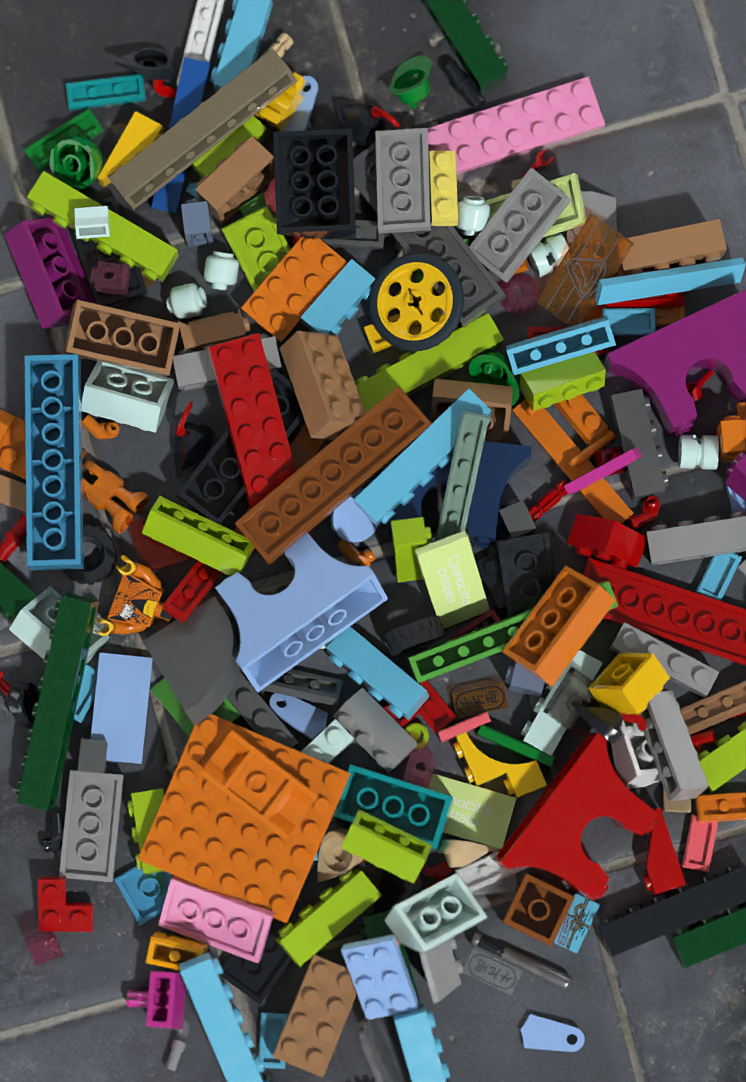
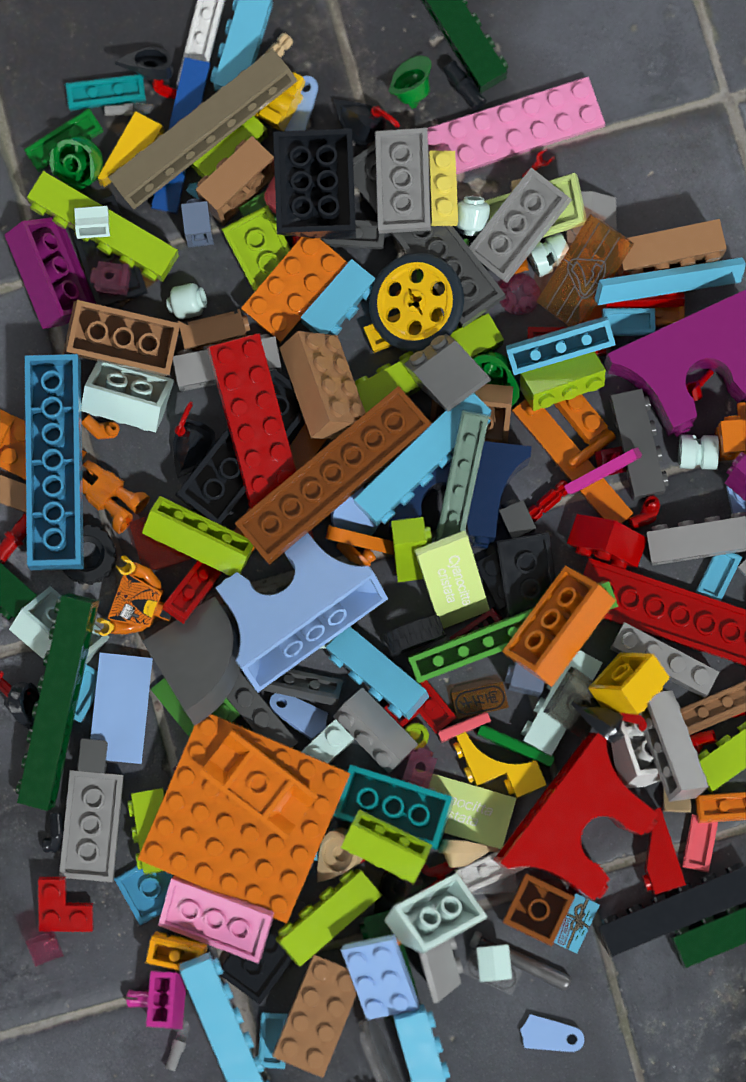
light aqua head [203,251,239,290] -> none
none -> light grey piece [105,103,155,116]
none -> orange beam [326,525,394,555]
none -> dark grey slope [404,333,490,412]
none -> light aqua piece [477,944,512,982]

